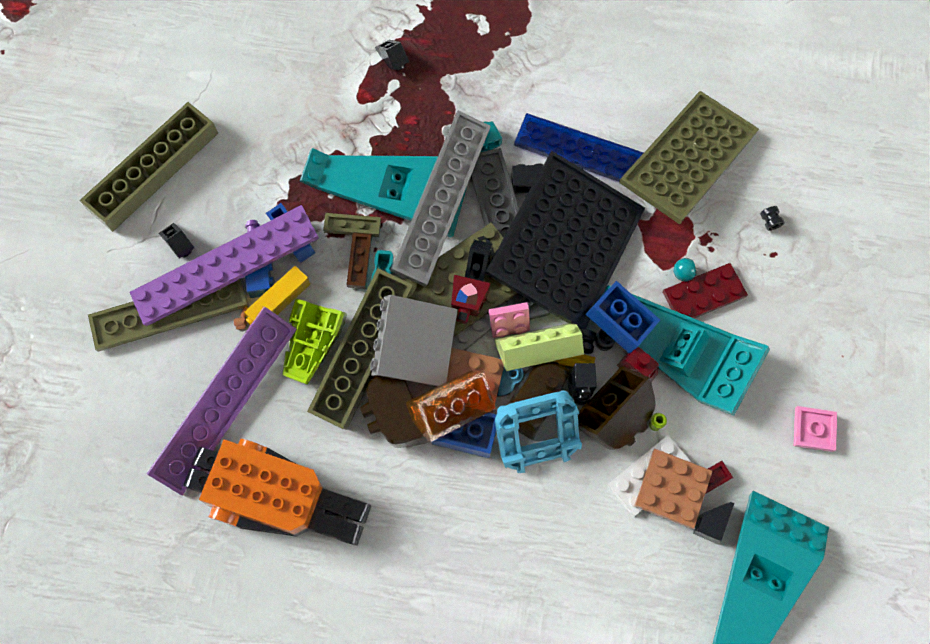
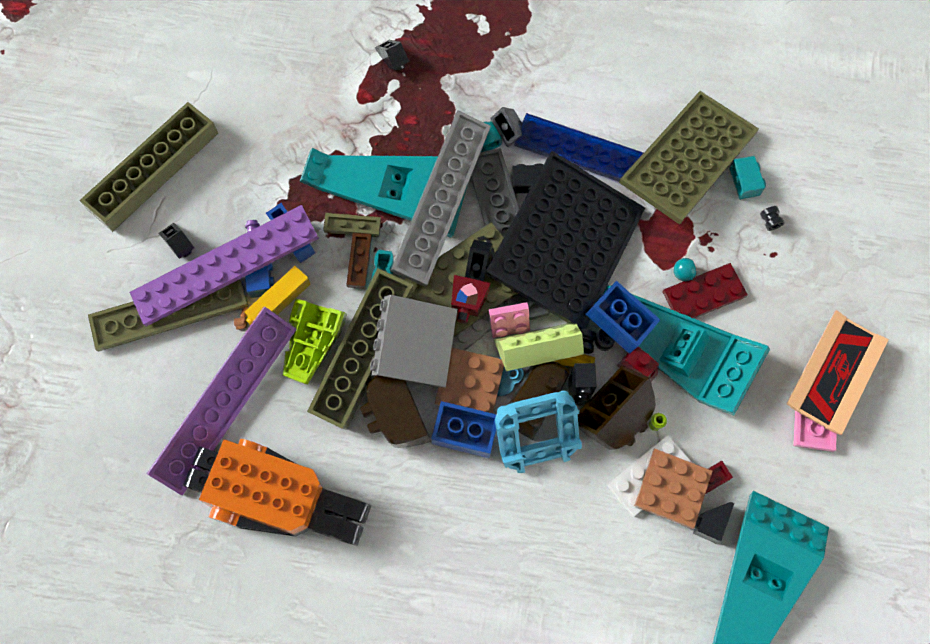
clear orange slope [406,371,496,442] -> none
none -> black slope [490,107,522,147]
none -> teal brick [729,156,766,200]
none -> hinge [787,310,889,435]

